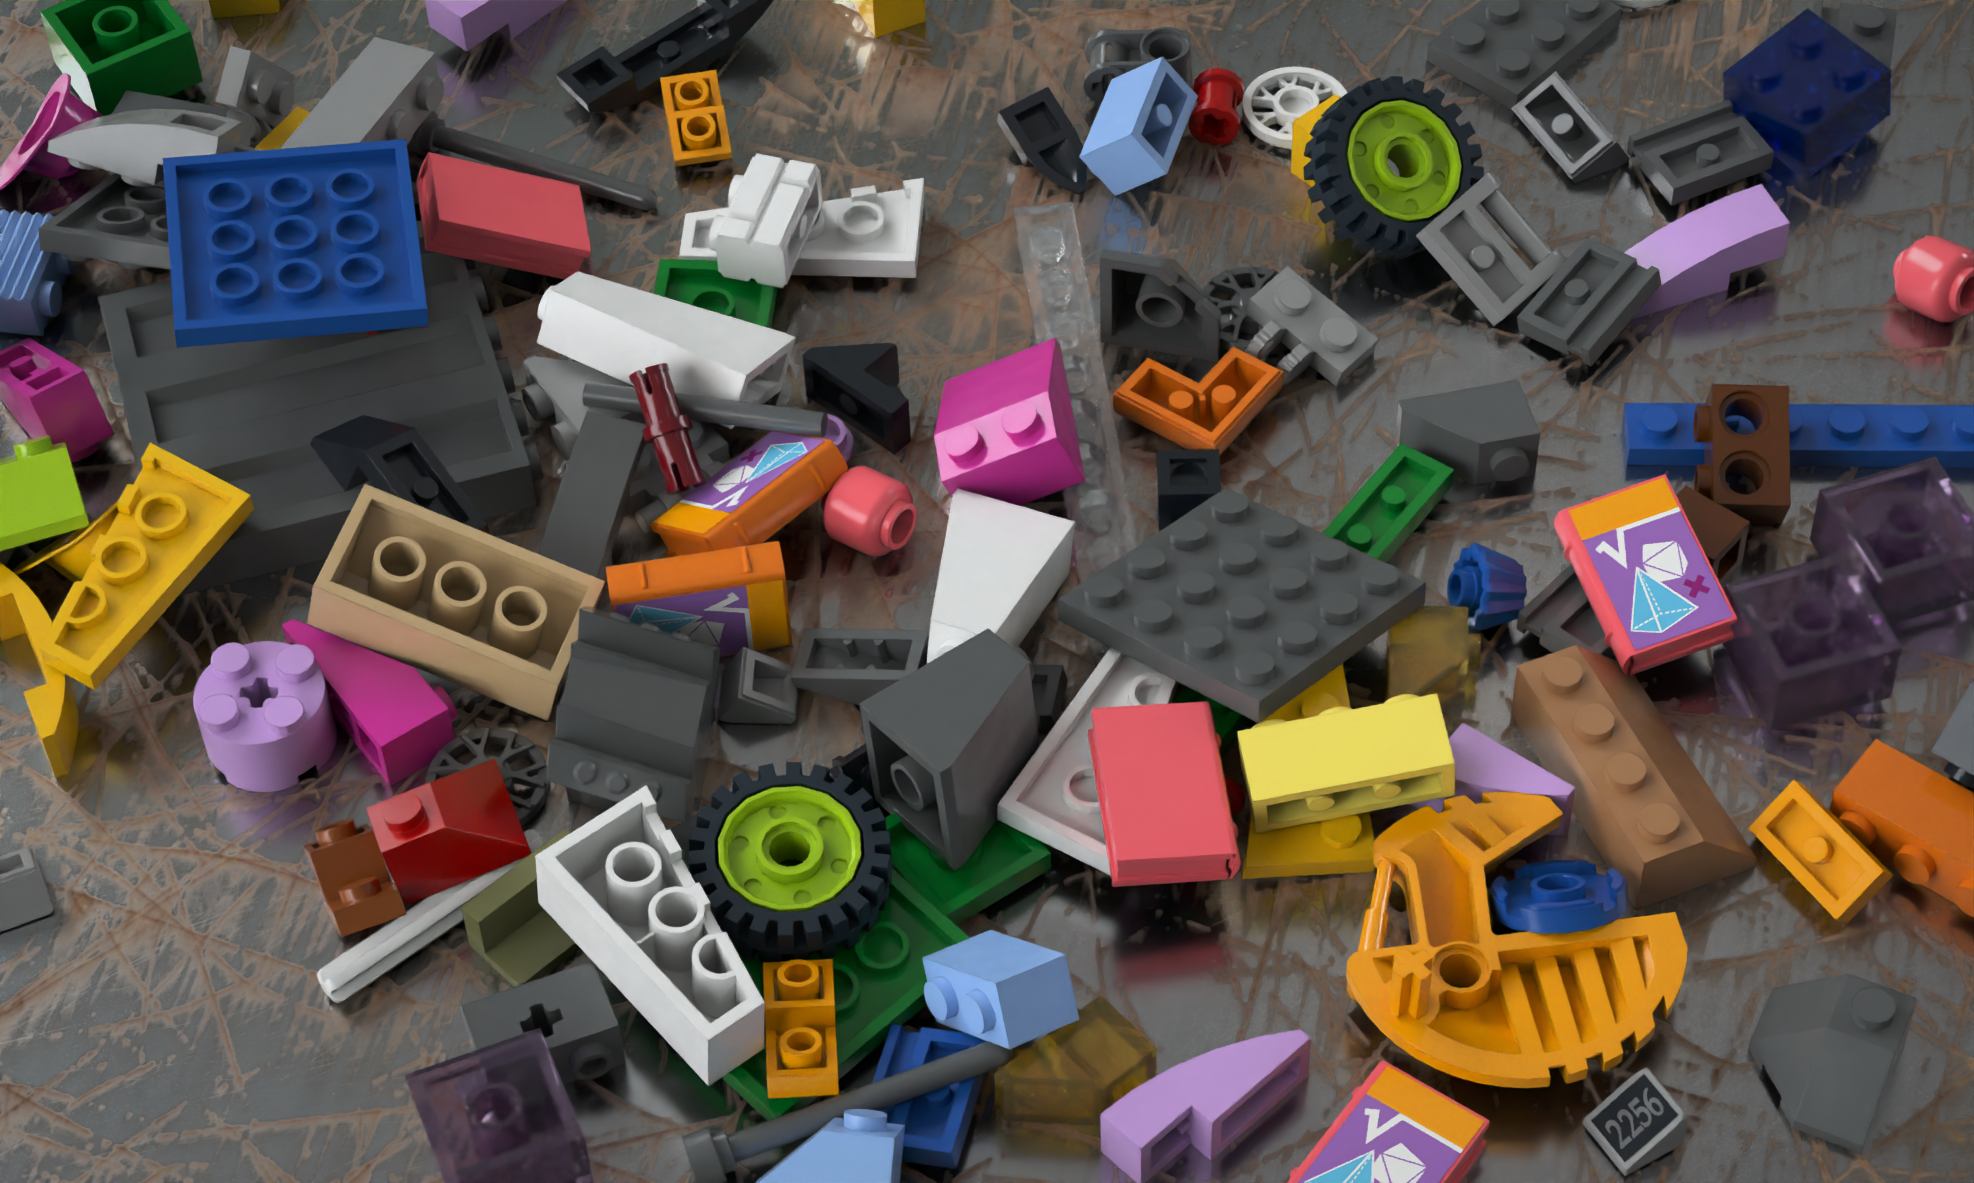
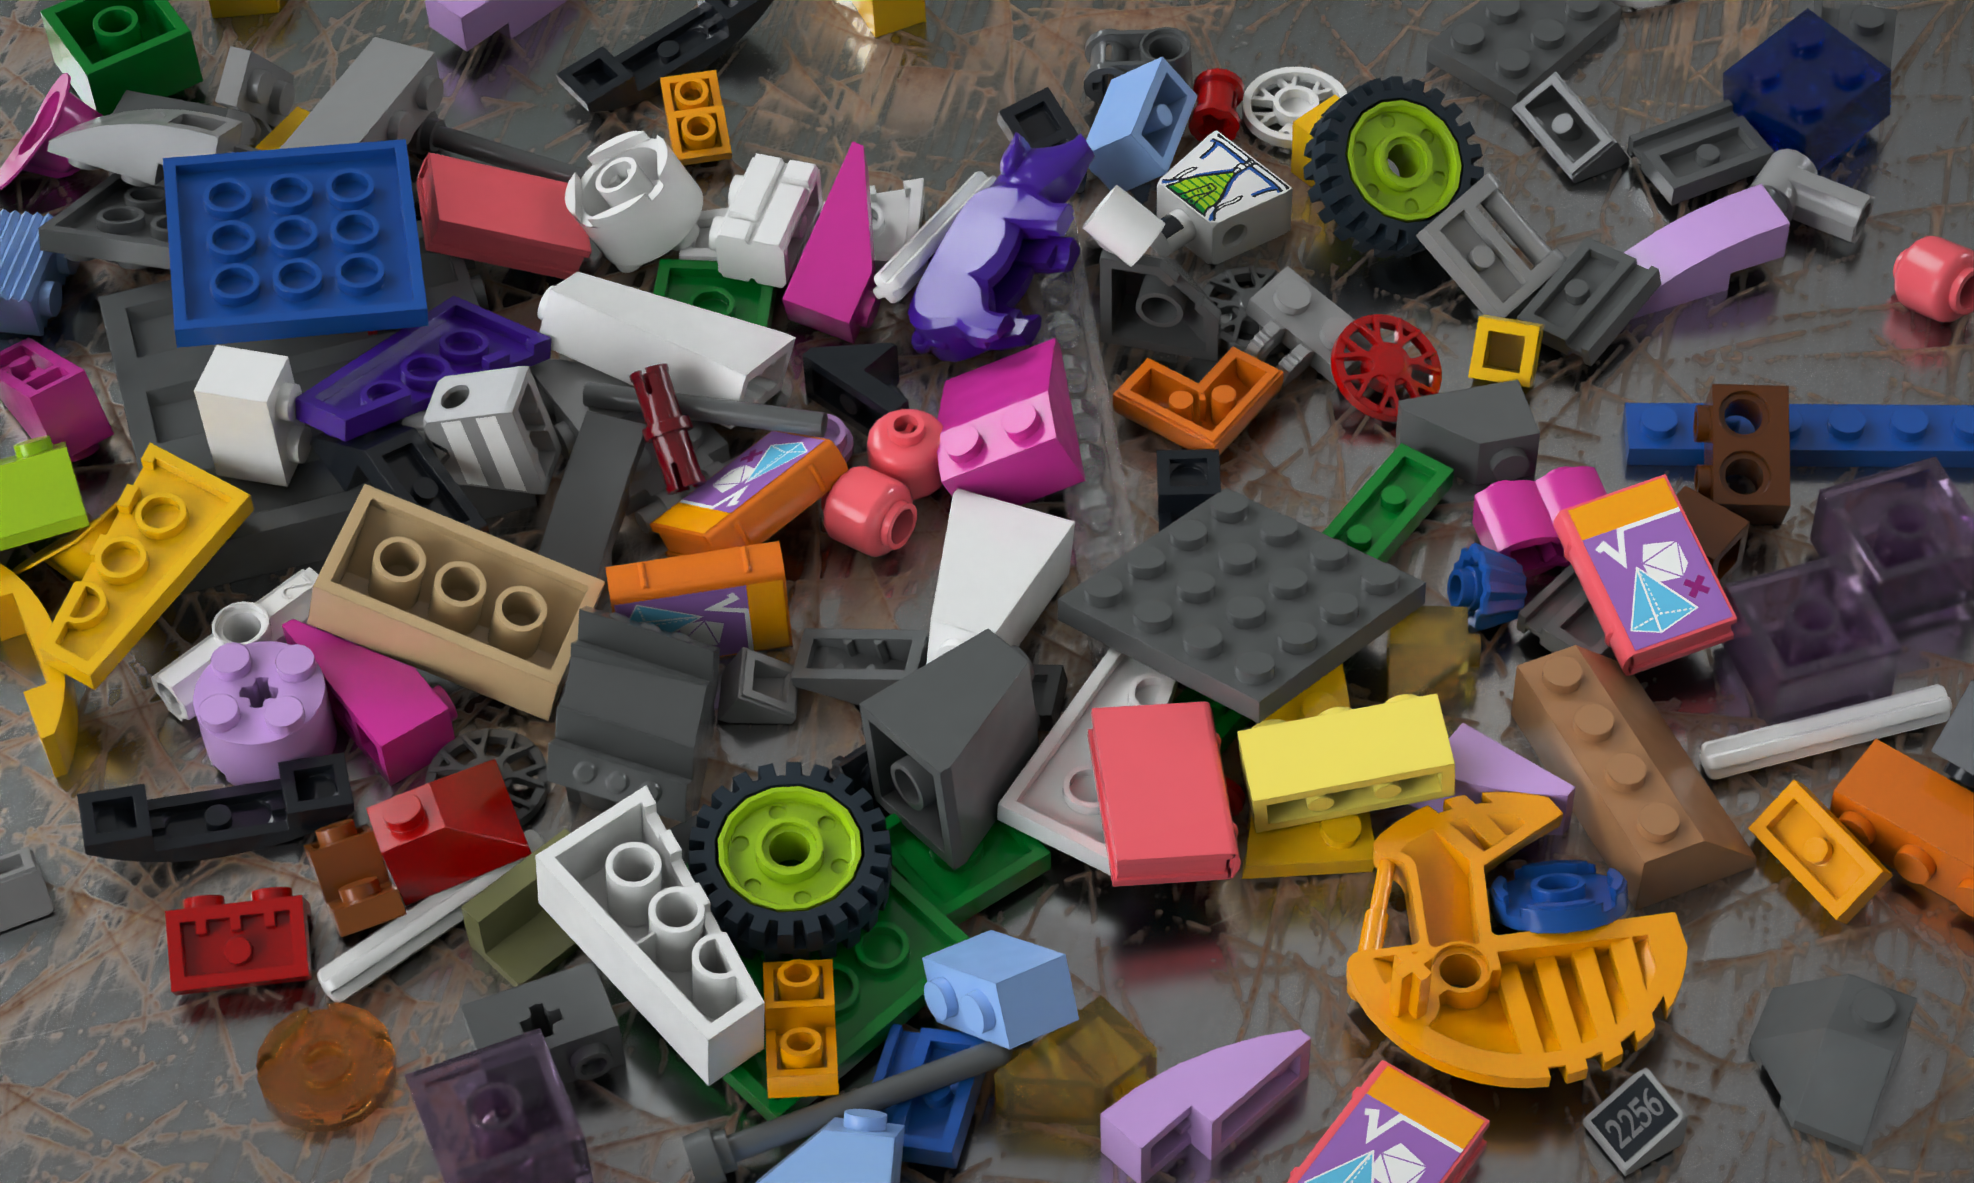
none -> black slope [77,752,354,862]
none -> white piece [151,567,319,722]
none -> red bracket [165,887,312,996]
none -> white brick [194,345,312,487]
none -> clear orange tile [256,1003,397,1132]
none -> dark purple wing [295,295,551,442]
none -> light grey torso [401,366,562,494]
none -> white brick [565,131,703,273]
none -> dark pink slope [782,141,881,344]
none -> coral head [867,409,943,500]
none -> white axle [873,171,997,304]
none -> dark purple animal [908,132,1095,362]
none -> white axle [1082,185,1165,267]
none -> white torso [1151,130,1293,265]
none -> red wheel [1331,314,1442,422]
none -> yellow brick [1468,315,1545,388]
none -> dark pink brick [1472,466,1607,577]
none -> white axle [1700,684,1952,780]
none -> light grey piece [1749,149,1875,244]

